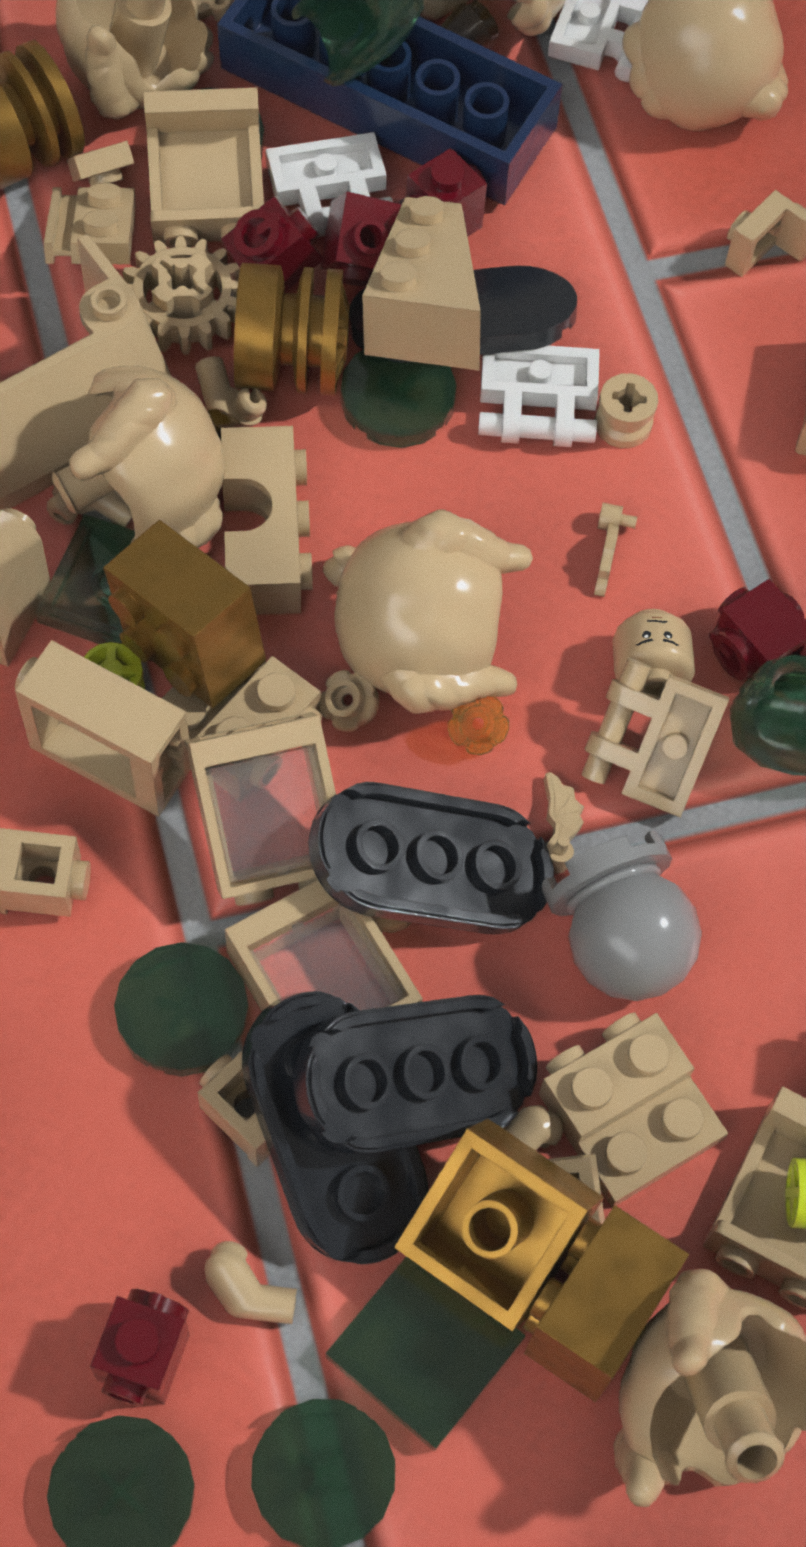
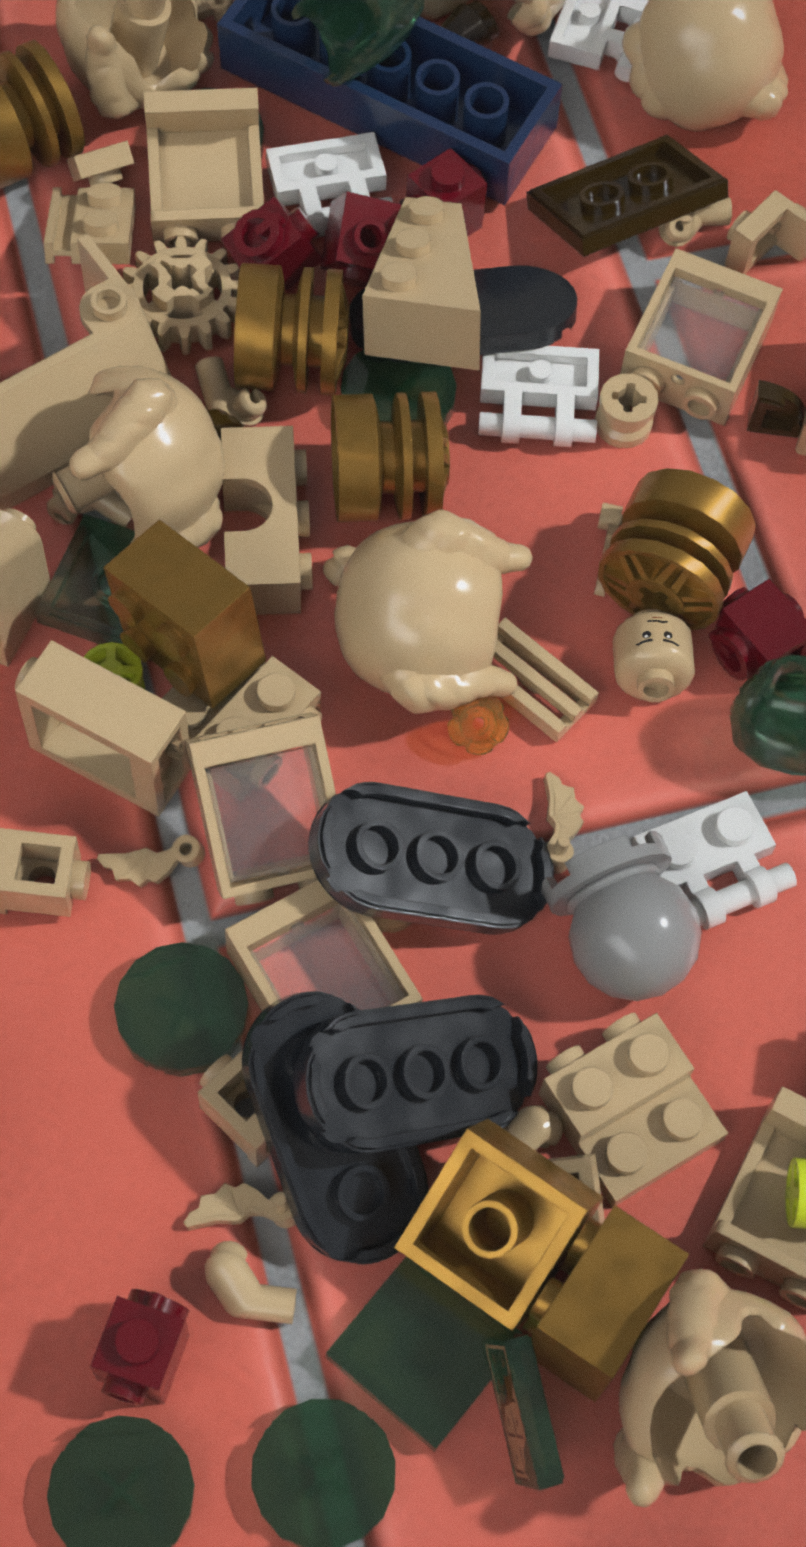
tan plate [319,670,379,732] -> none
tan plate [581,658,729,818] -> none
none -> tan piece [97,835,205,888]
none -> tan piece [184,1183,296,1231]
none -> pearl gold wheel [331,391,450,522]
none -> clear green tile [482,1333,564,1490]
none -> tan tile [491,618,599,743]
none -> dark brown tile [526,135,728,257]
none -> pearl gold wheel [598,468,756,631]
none -> window [620,248,783,426]
none -> white plate [631,791,797,930]
none -> tan arm [659,197,732,247]
none -> dark brown tile [747,380,806,438]

